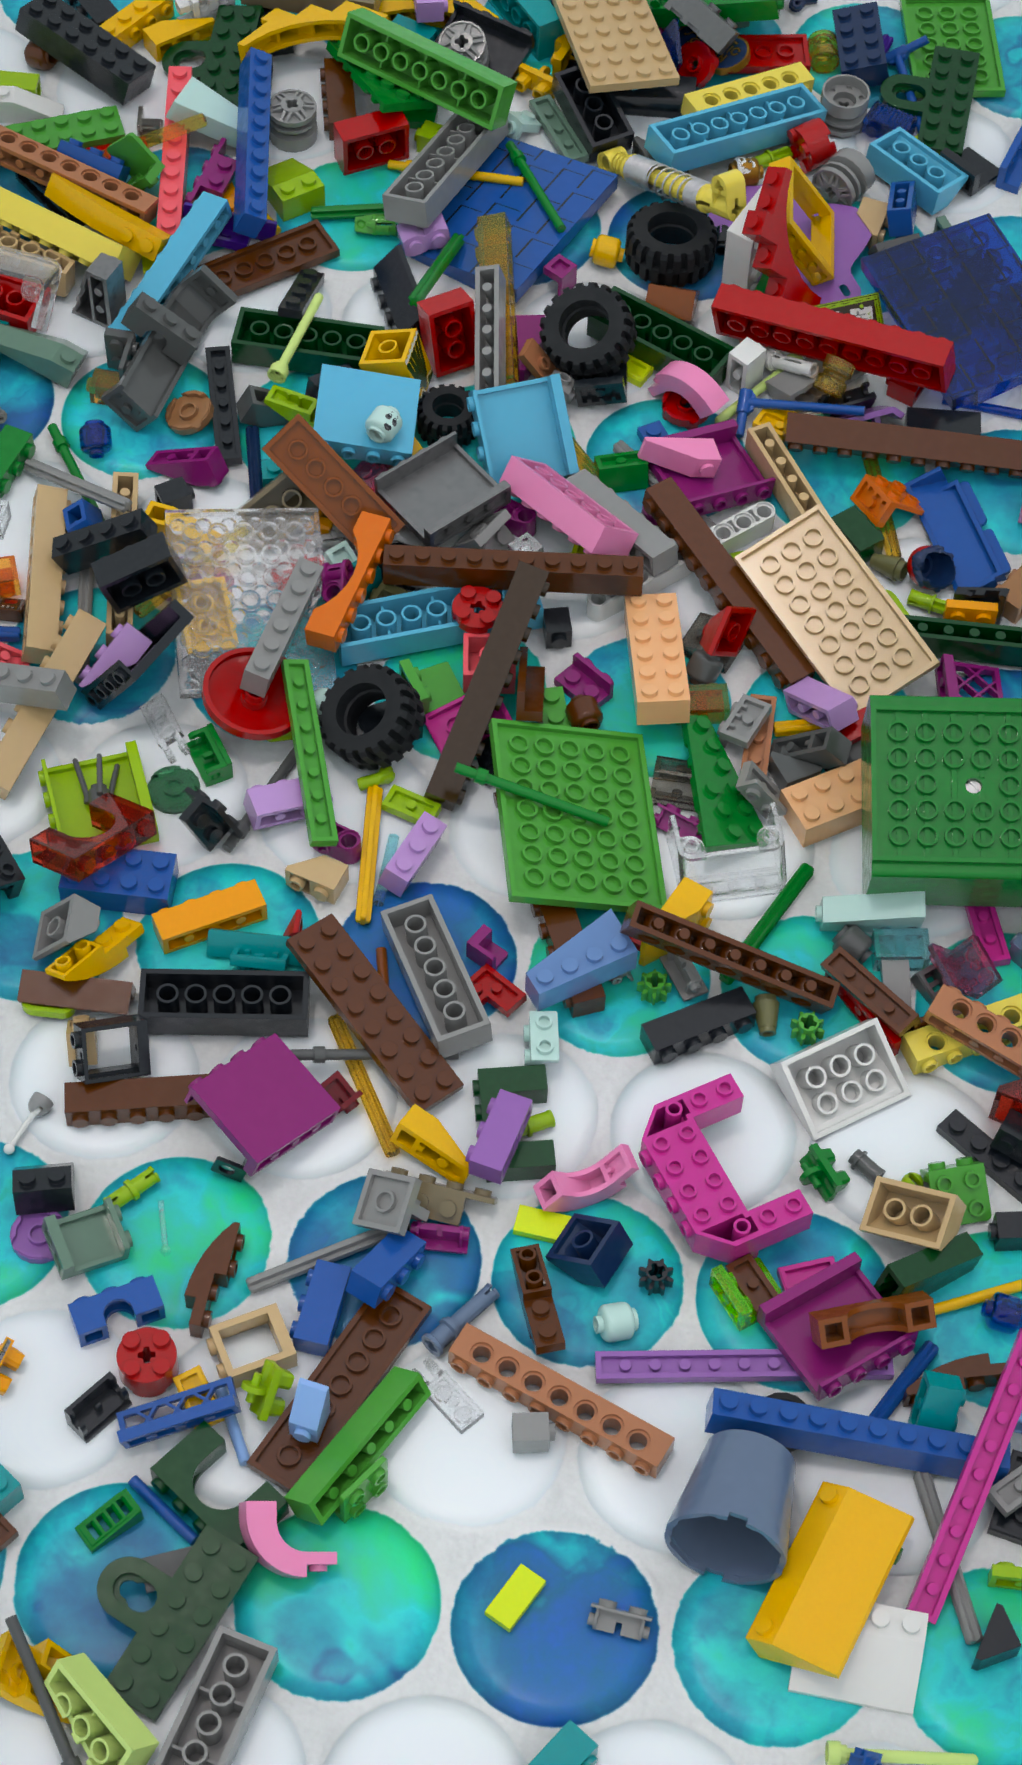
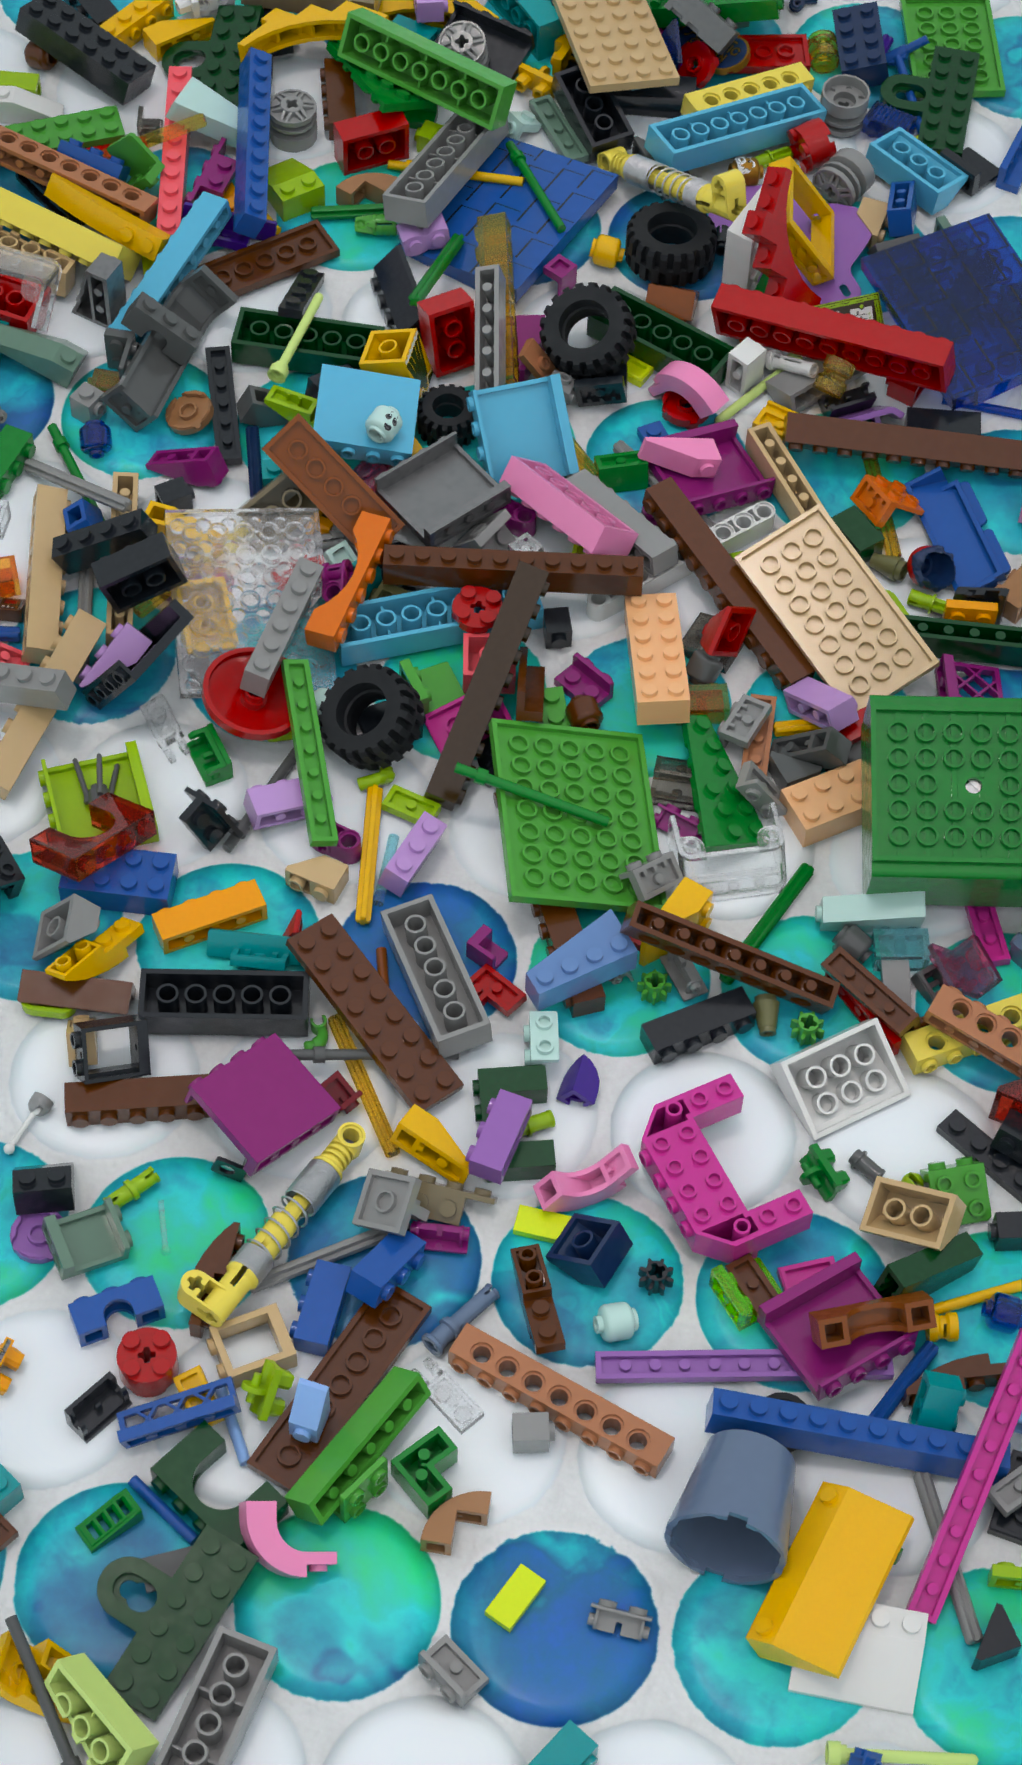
clear green tile [147,765,201,815] -> none
blue bar [736,388,865,438] -> none
none -> light grey brick [69,381,106,427]
none -> light yellow piece [177,1122,366,1327]
none -> bright green arm [303,1015,328,1049]
none -> medium nougat brick [336,173,398,205]
none -> green brick [391,1426,458,1519]
none -> light grey bracket [418,1634,489,1708]
none -> medium nougat brick [420,1491,492,1556]
none -> dark purple brick [556,1054,600,1107]
none -> light grey bracket [619,850,684,902]
none -> yellow wheel [925,1312,959,1342]

